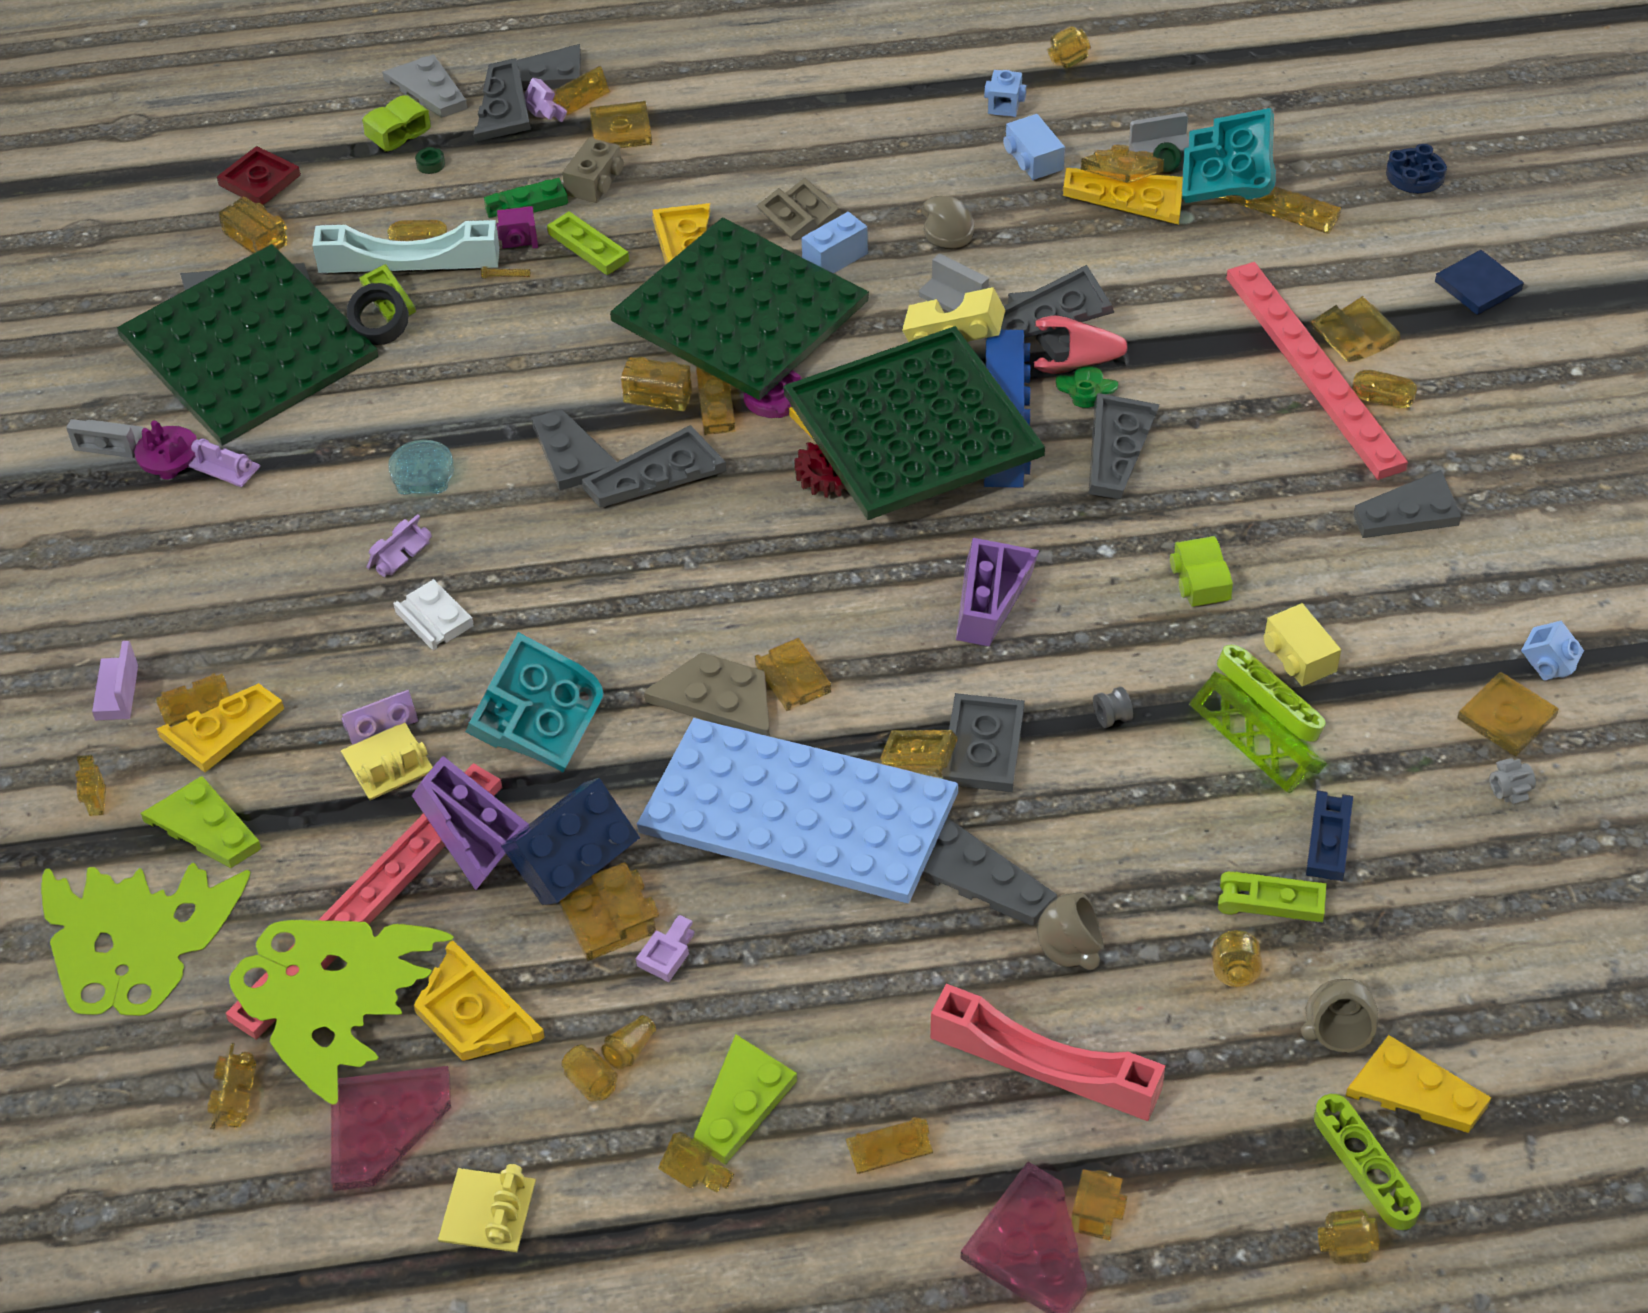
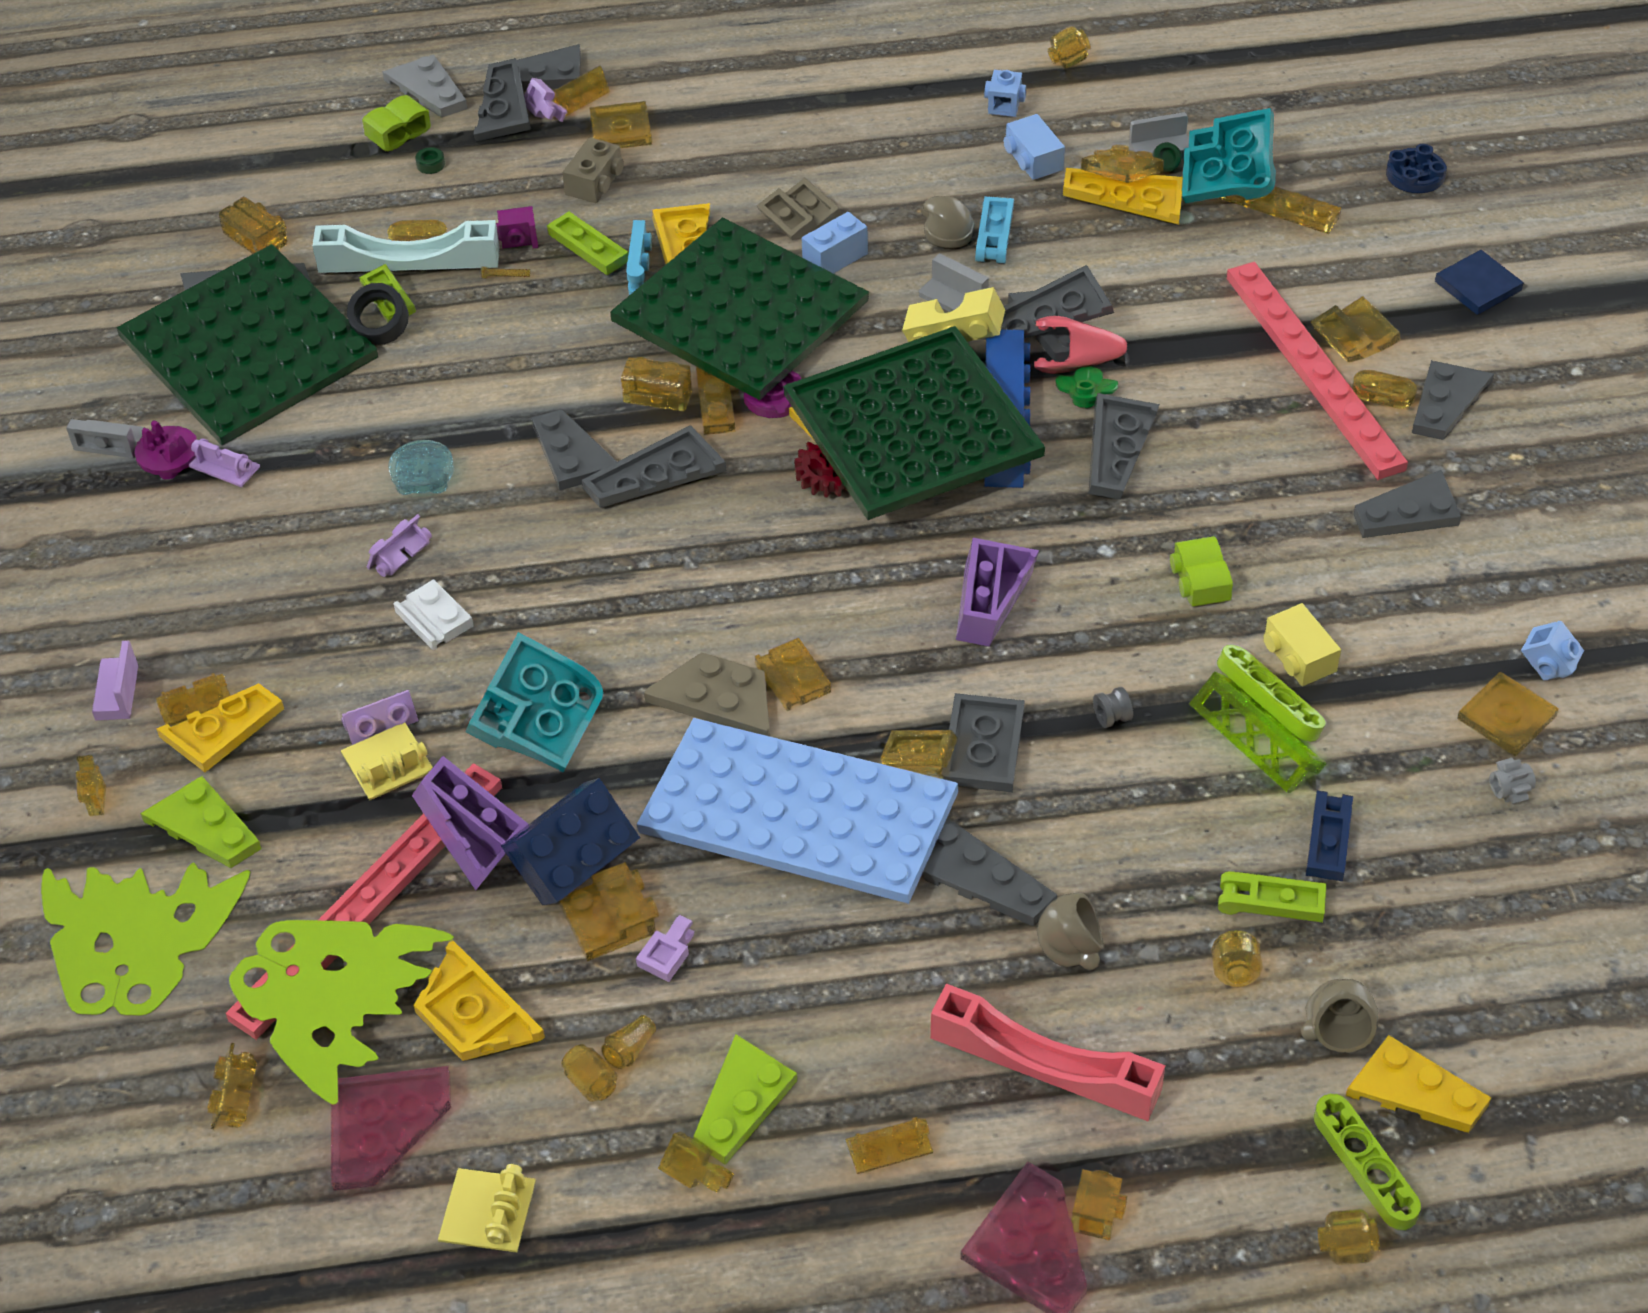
dark red plate [217,146,301,207] -> none
green hinge [484,178,568,218] -> none
none -> medium azure plate [626,220,652,295]
none -> medium azure plate [975,196,1014,264]
none -> dark grey wing [1412,360,1494,440]

